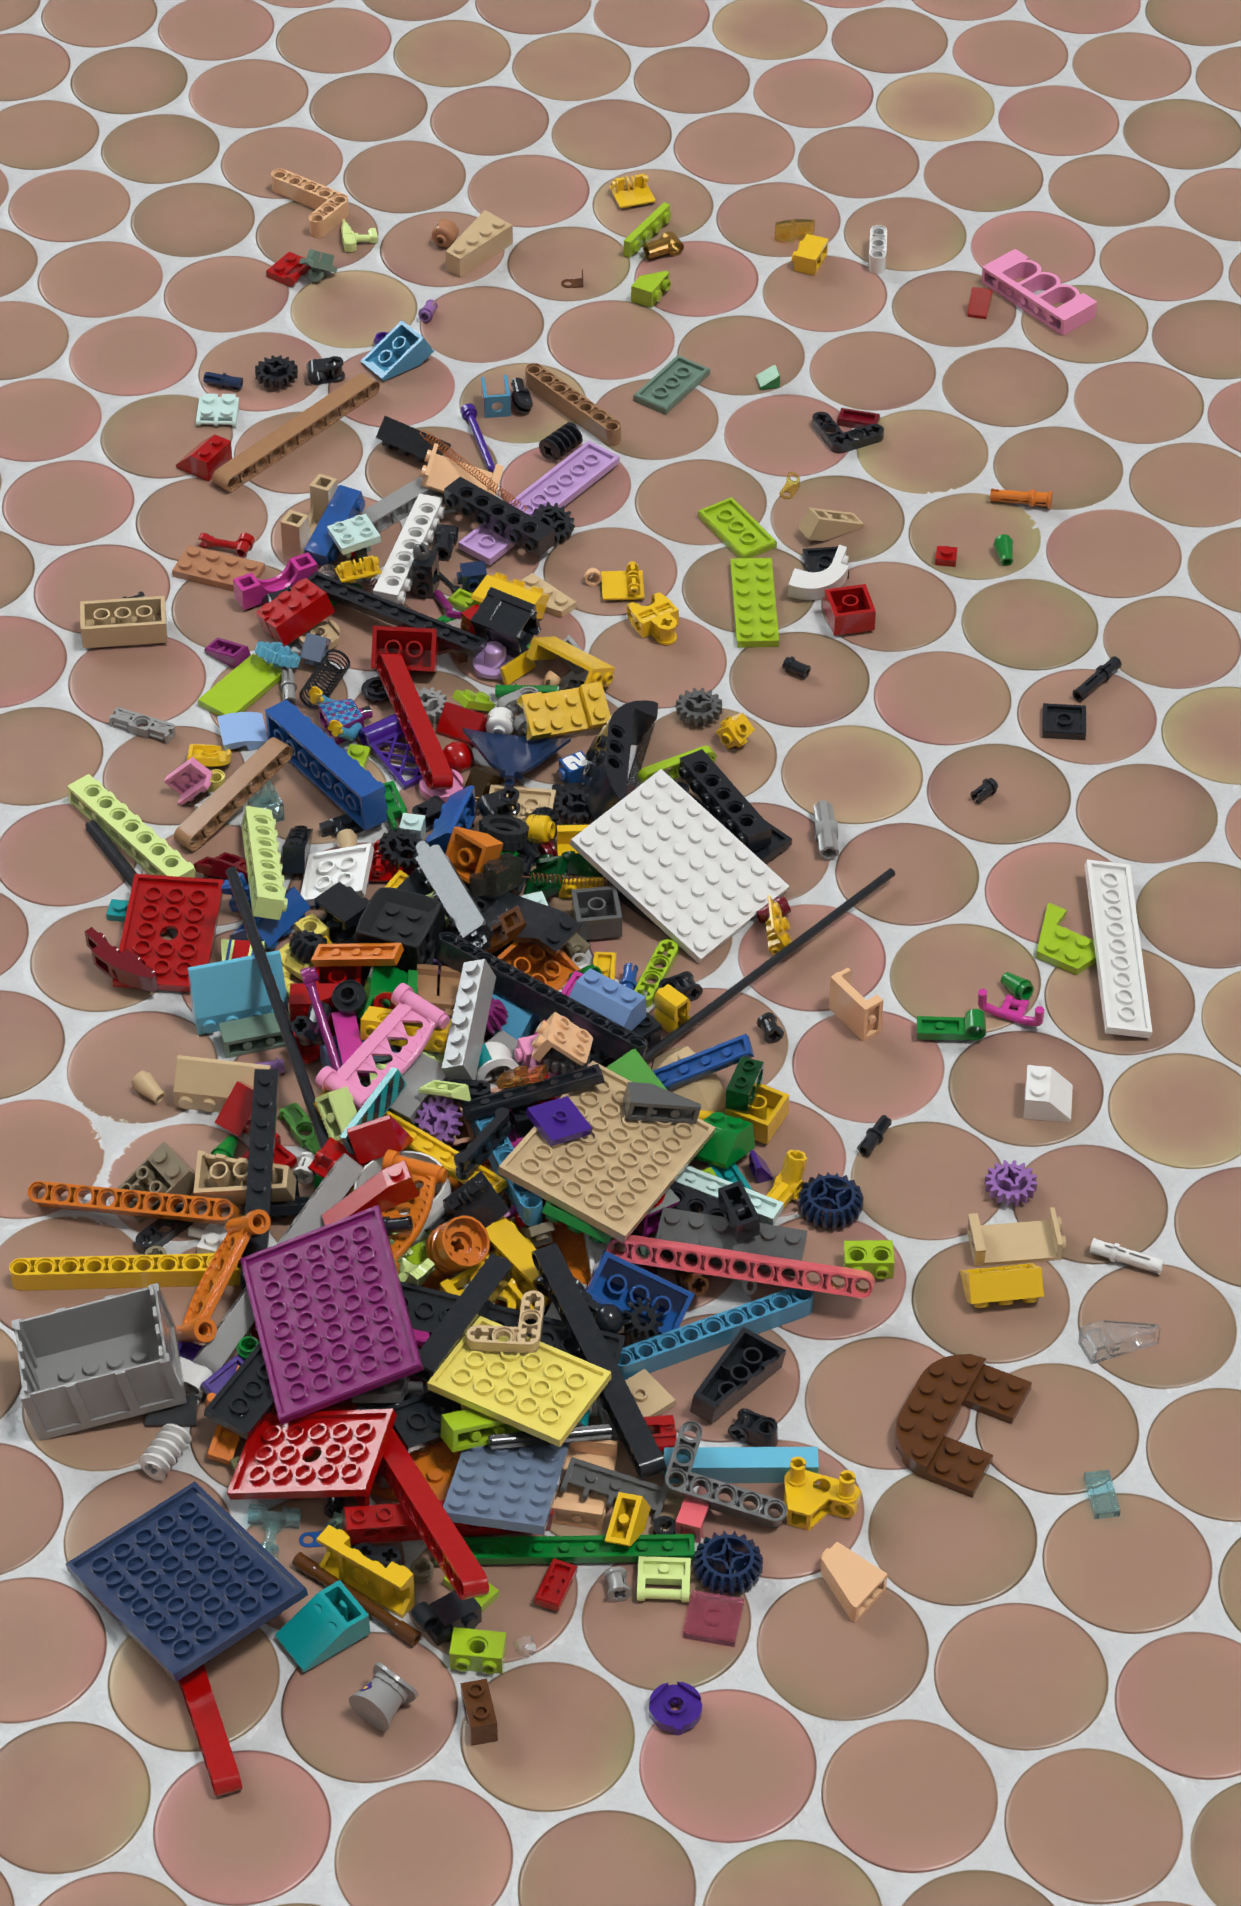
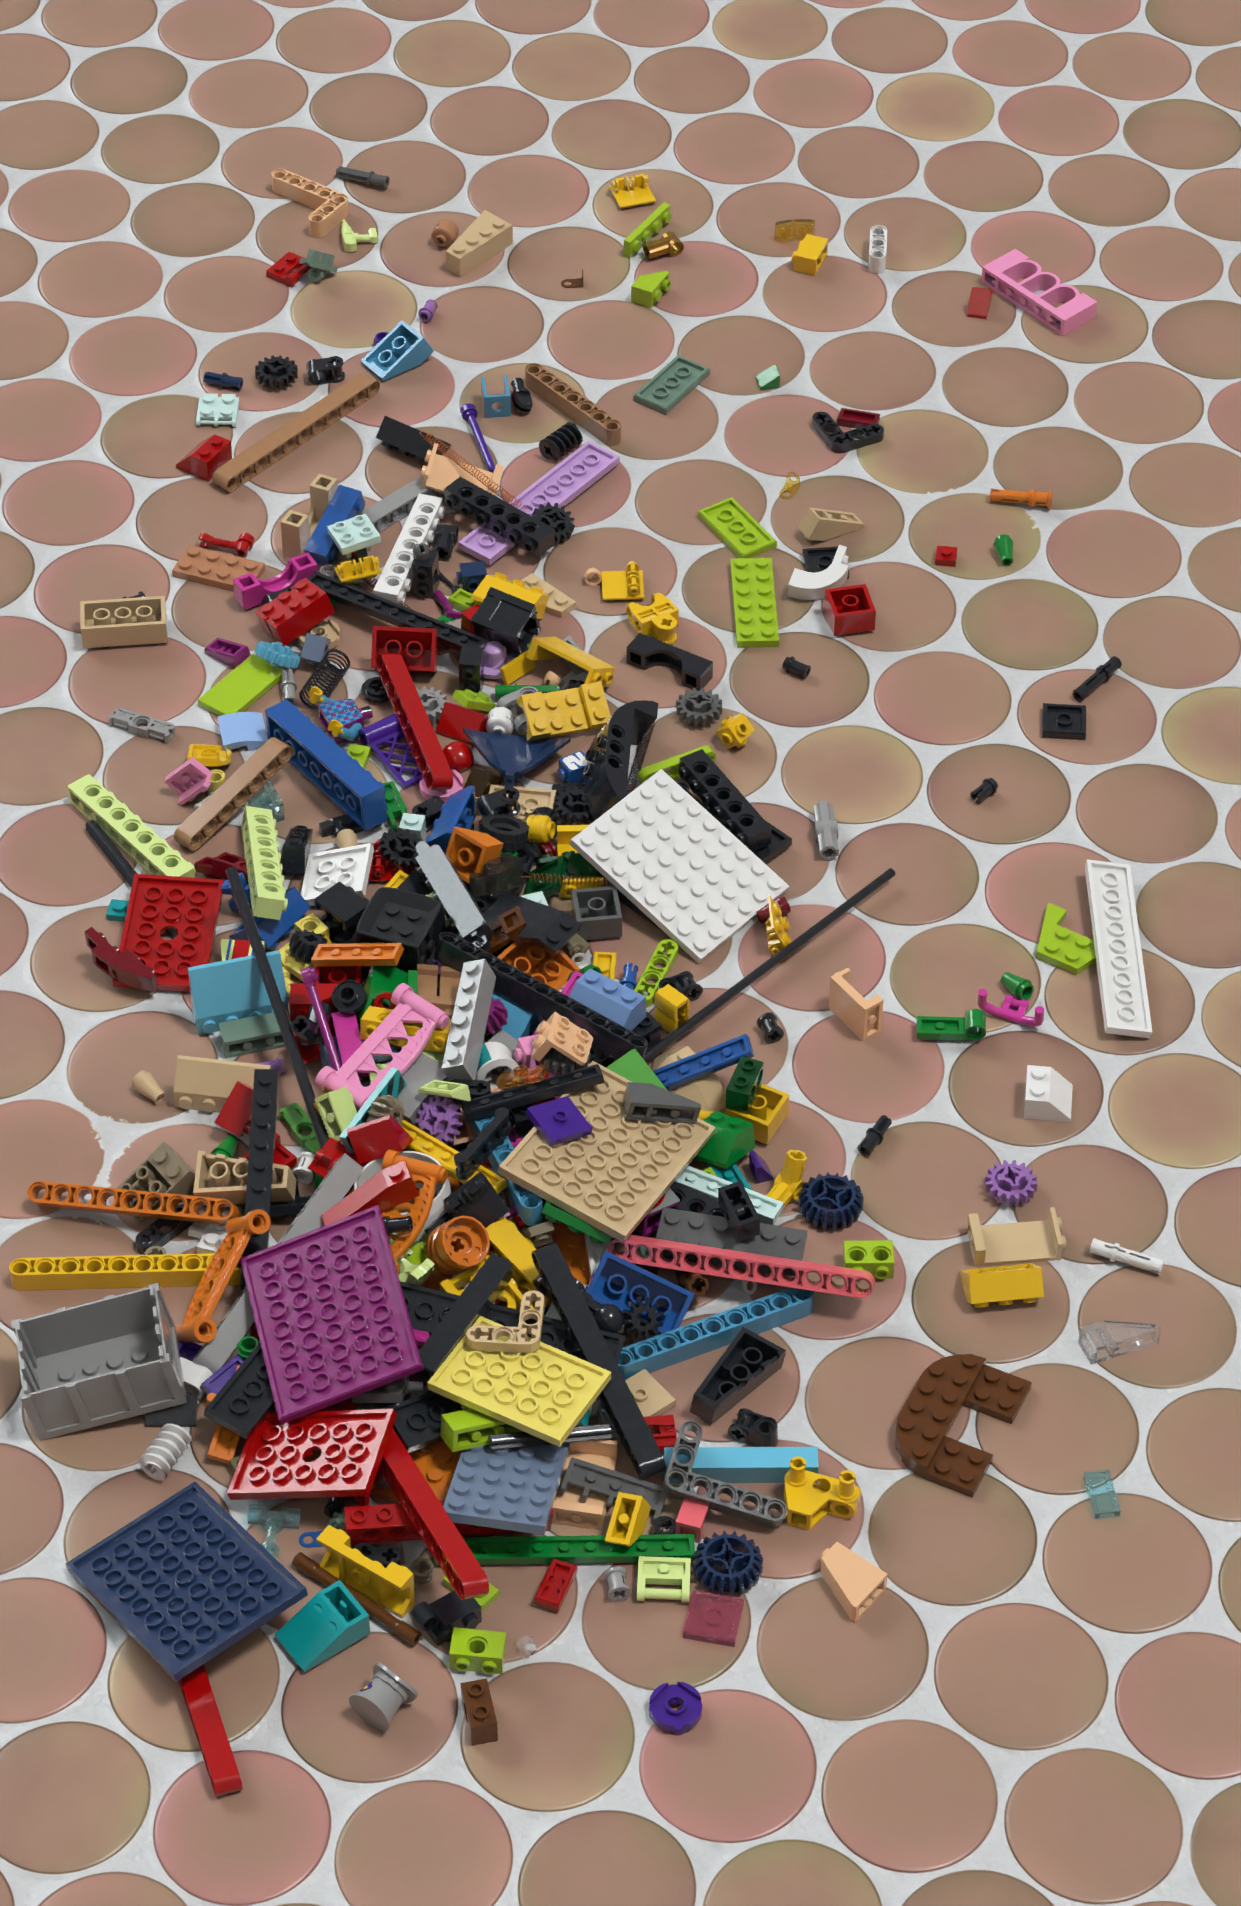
none -> dark grey axle [336,166,390,188]
none -> dark tan gear [367,1095,405,1125]
none -> black brick [458,647,484,693]
none -> black arch [626,633,713,691]

